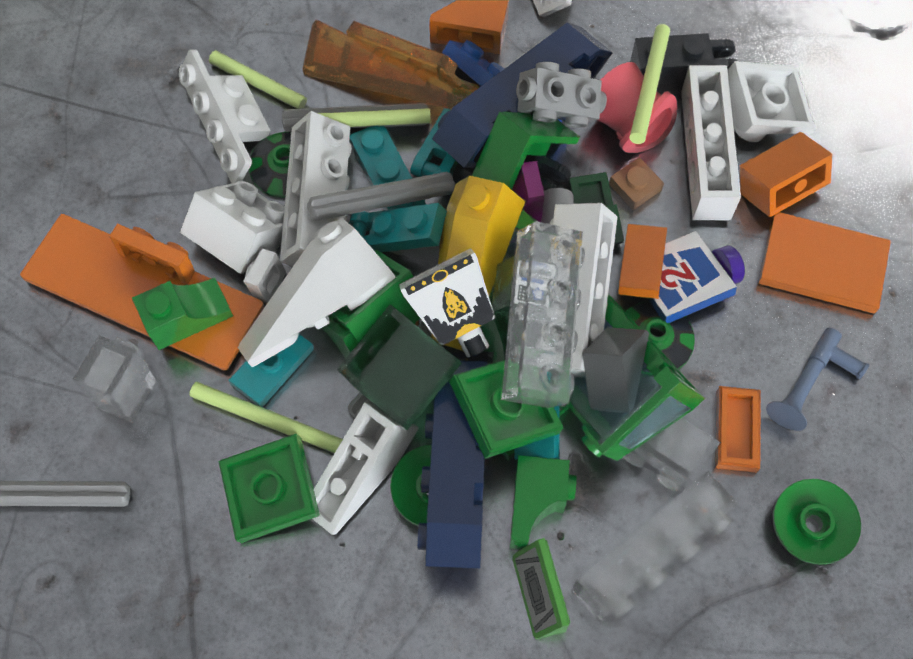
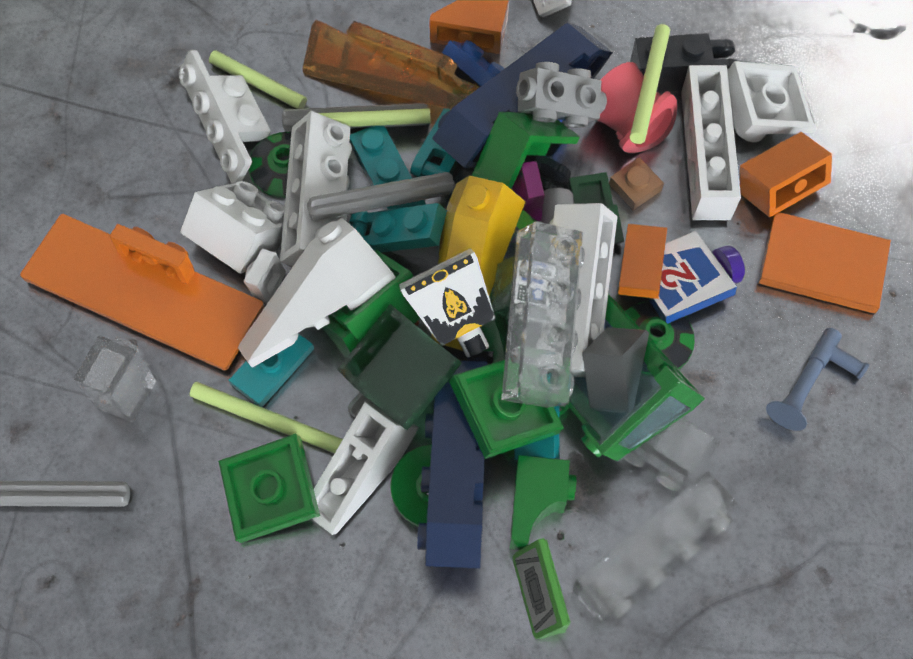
green arch [132,277,233,350] -> none
orange tile [715,386,761,473] -> none
green dish [773,479,861,565] -> none

